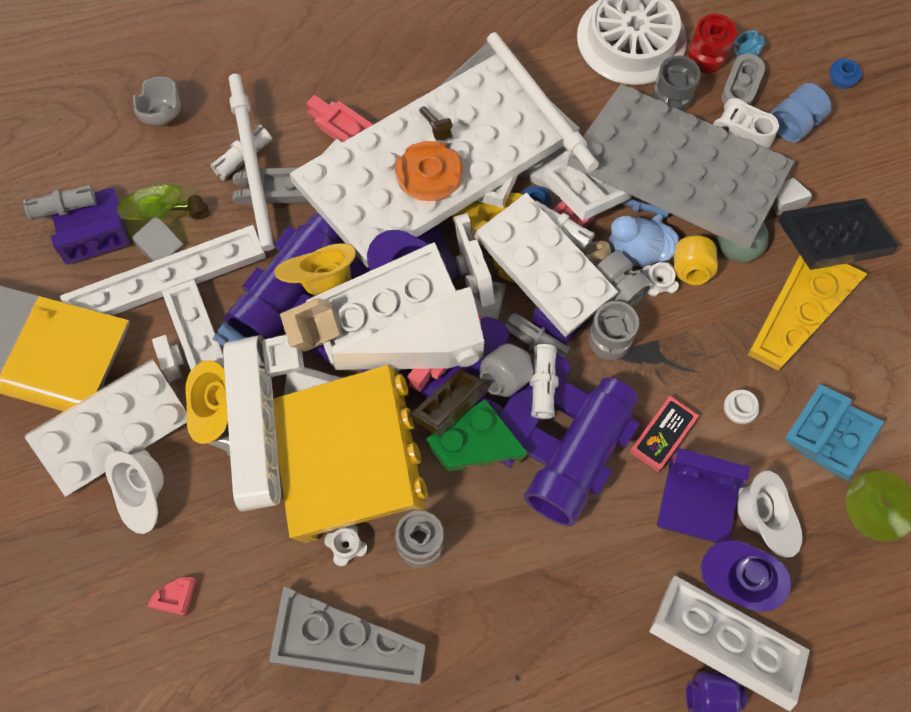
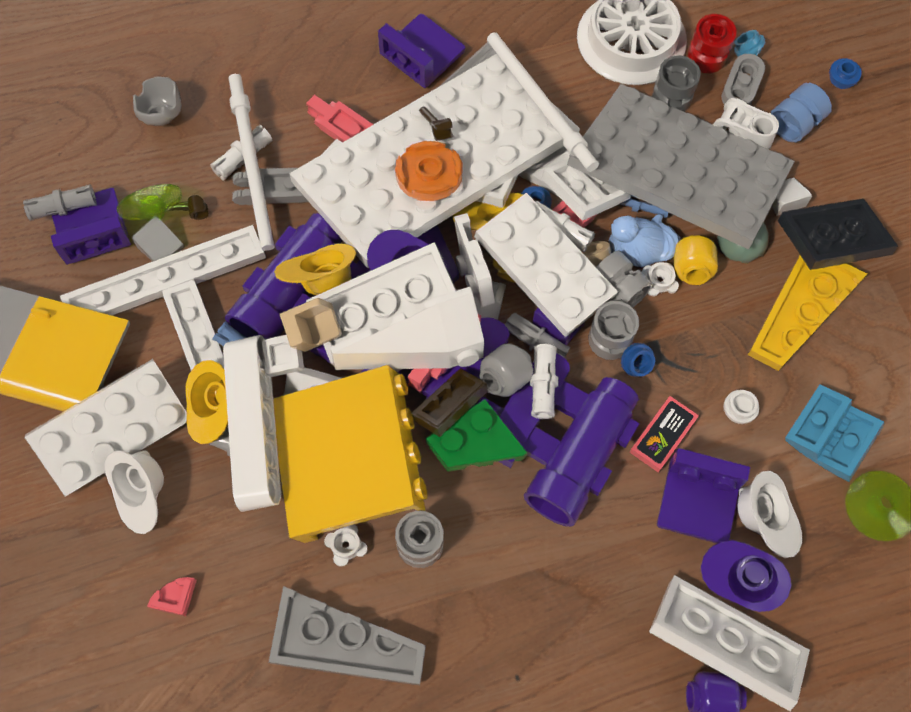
white plate [152,335,184,382] -> none
none -> dark purple bracket [378,13,465,89]
none -> blue plate [621,343,655,377]

